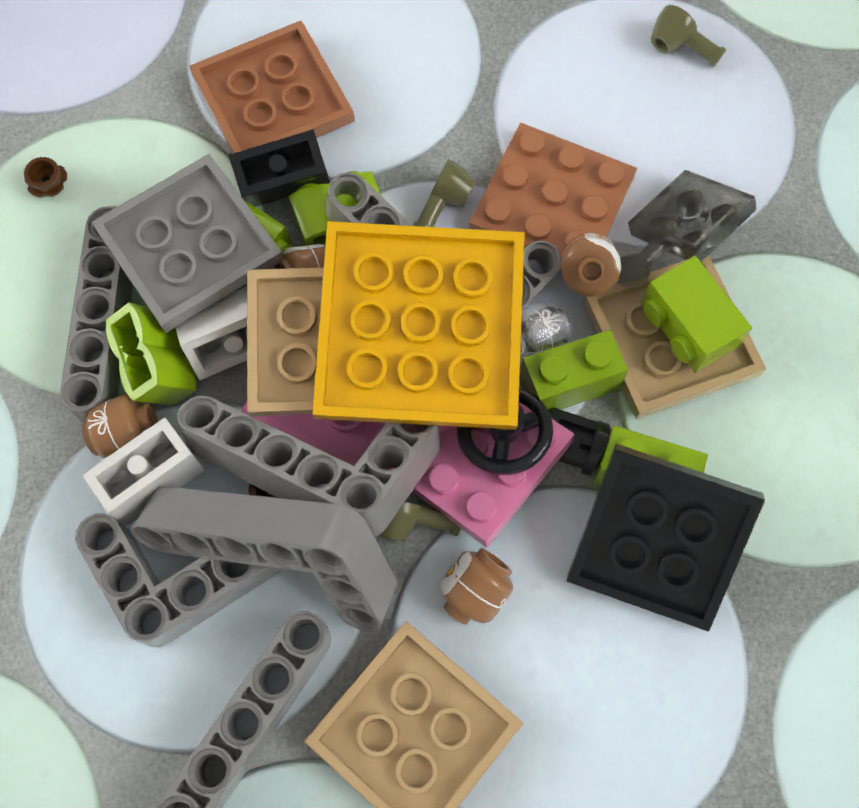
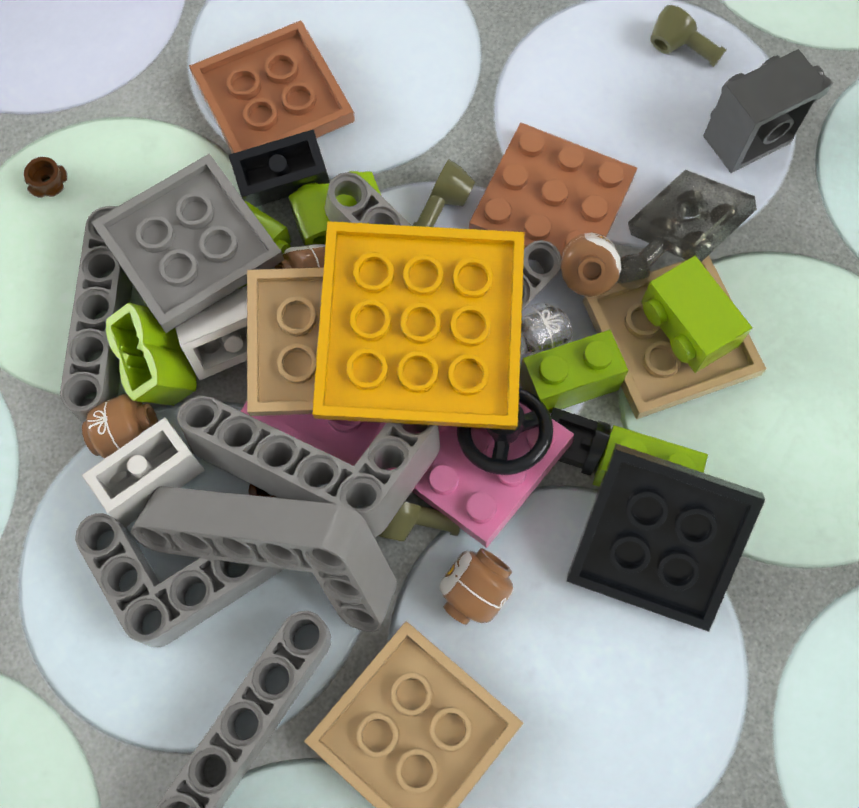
none -> dark grey hinge [703,49,833,173]

